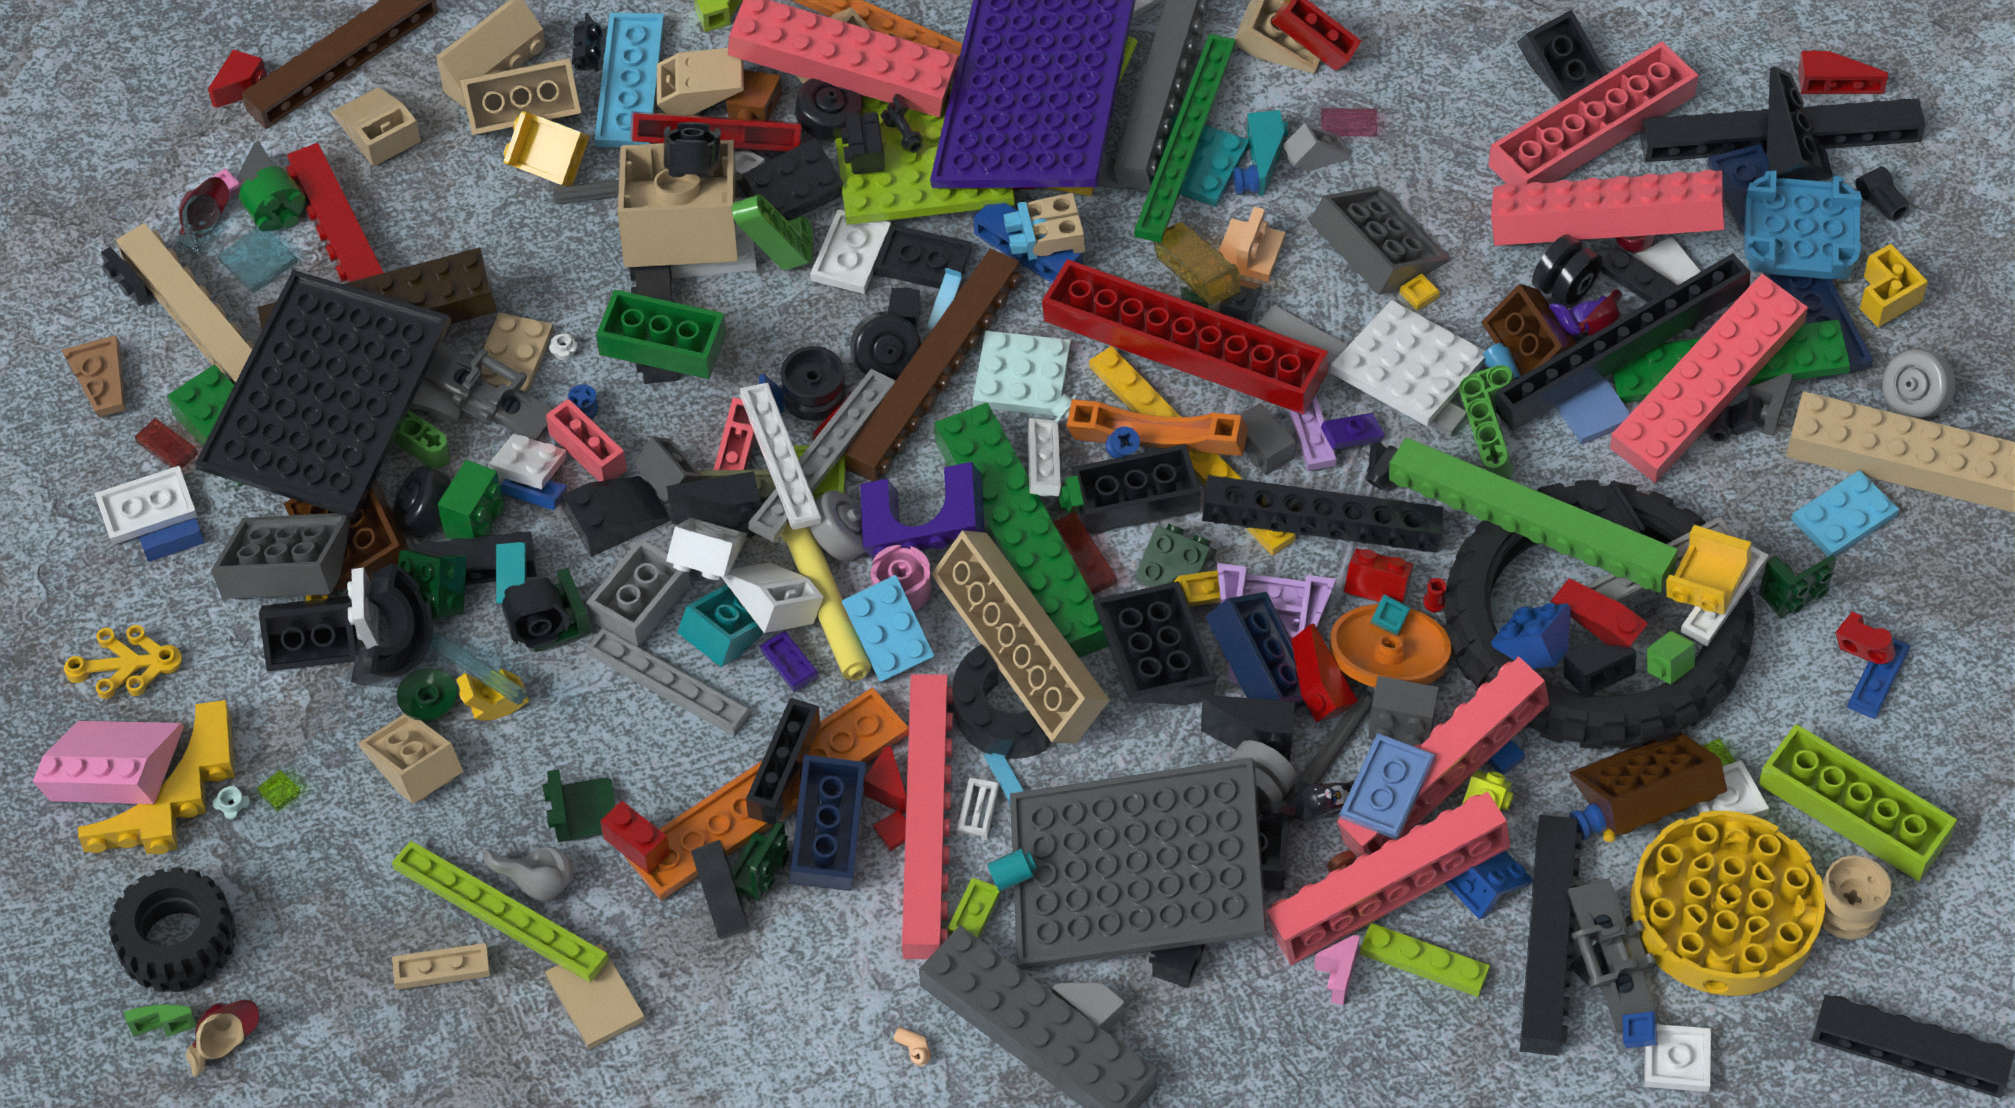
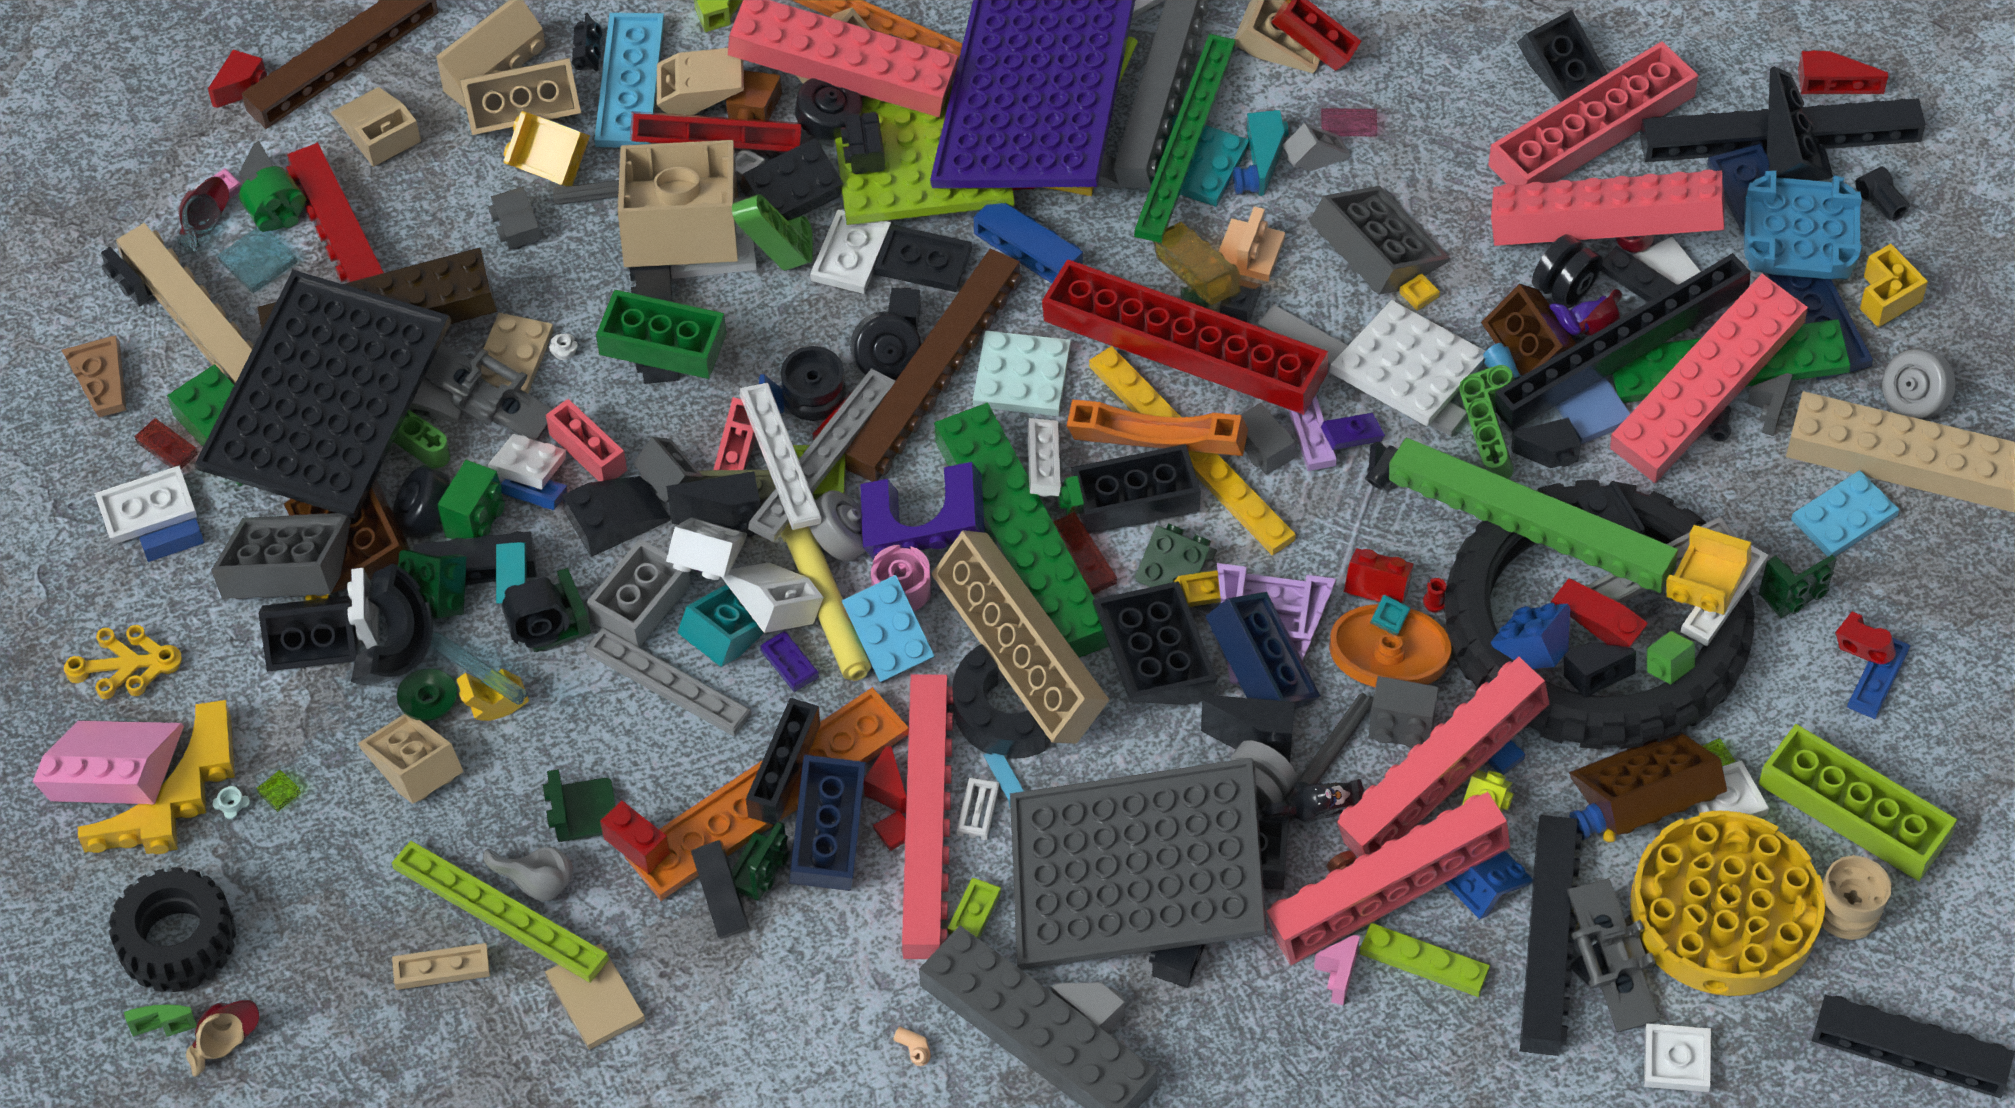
blue wheel [568,384,599,419] -> none
black brick [663,122,721,178] -> none
black hinge [881,94,923,153] -> none
medium azure piece [926,268,962,329] -> none
teal brick [987,848,1037,892] -> none
tan hips [1003,192,1085,260] -> none
light aqua plate [1050,393,1076,423] -> none
blue wheel [1105,426,1140,458] -> none
black brick [1202,475,1443,553] -> none
red slope [1291,623,1358,723] -> none
medium blue tile [1339,733,1436,840] -> none
blue tile [1622,1011,1658,1048] -> none
black plate [1730,396,1761,435] -> none
none -> dark grey brick [488,186,541,249]
none -> black slope [1511,417,1581,469]

